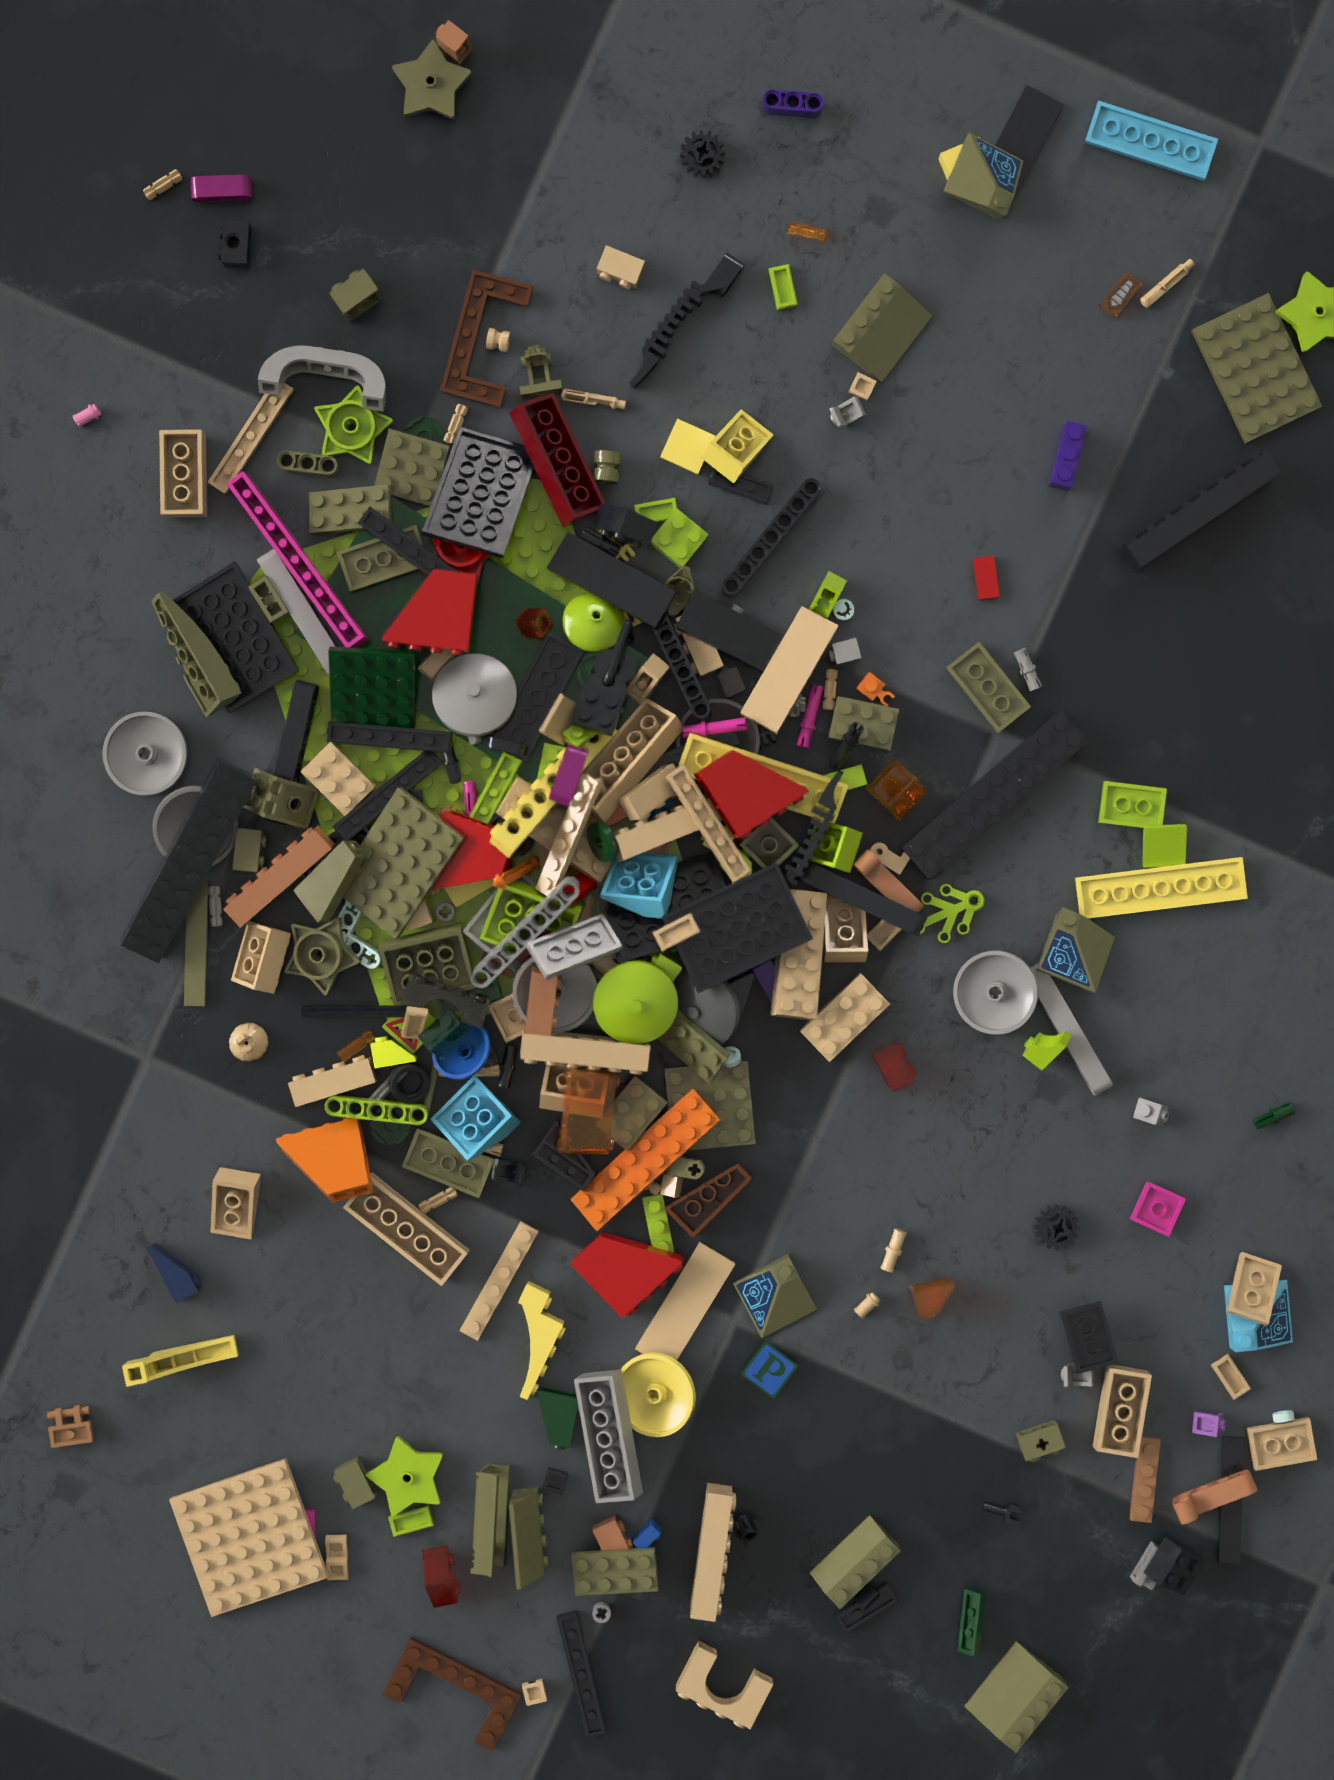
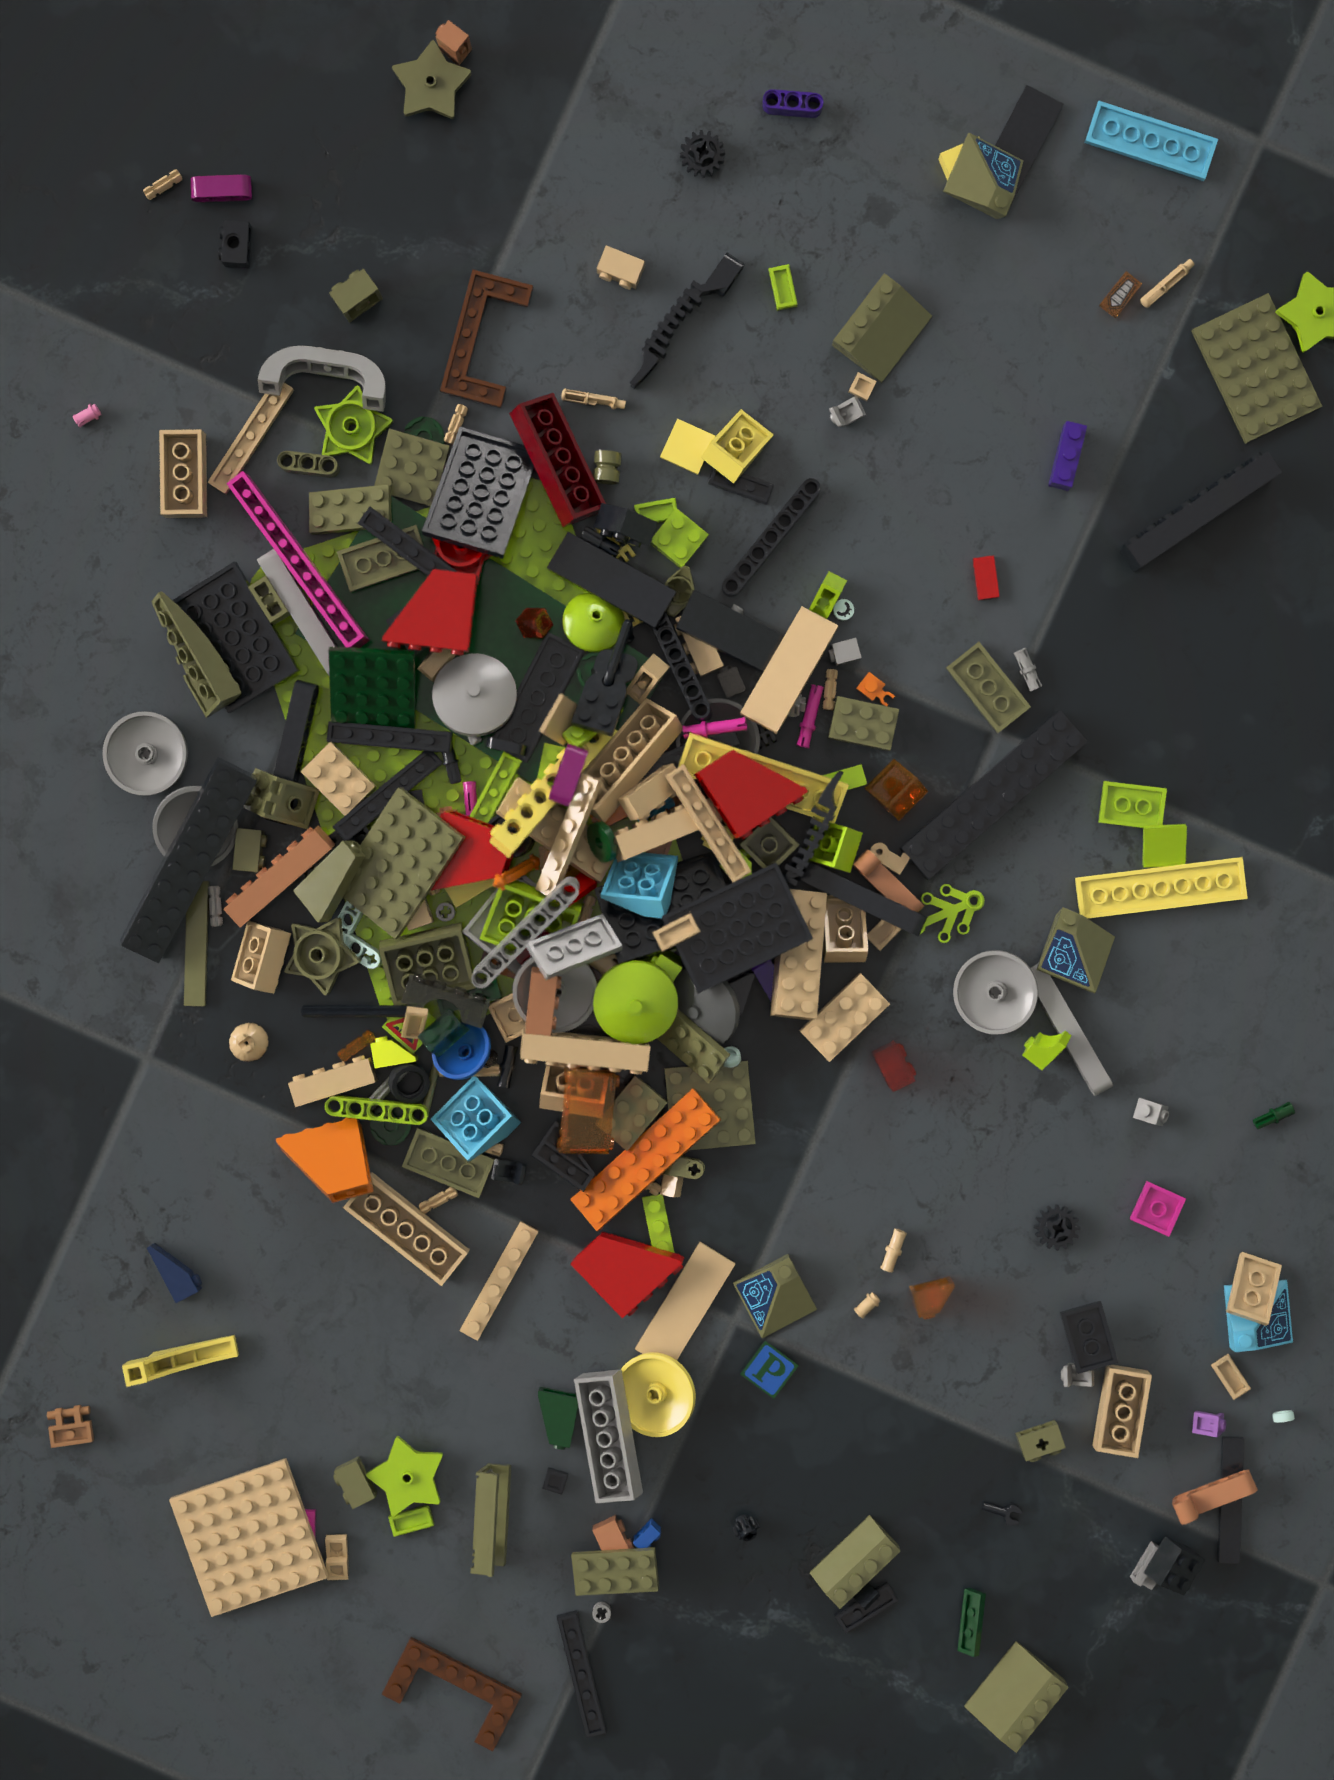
tan slope [211,1167,261,1240] -> none
clear red brick [422,1545,461,1608] -> none
tan wheel [486,328,511,353] -> none
olive slope [509,1487,549,1589] -> none
light yellow arch [518,1281,566,1400] -> none
olive tile [520,345,563,399] -> none
tan plate [522,1678,547,1706] -> none
reddish brown wedge [664,1163,754,1238] -> none
tan arch [676,1640,773,1729] -> none
tan brick [690,1483,736,1622] -> none
clear orange axle [787,221,829,241] -> none
black pin [830,722,864,771] -> none
medium nougat plate [1129,1436,1161,1523] -> none
tan plate [1246,1417,1317,1471] -> none

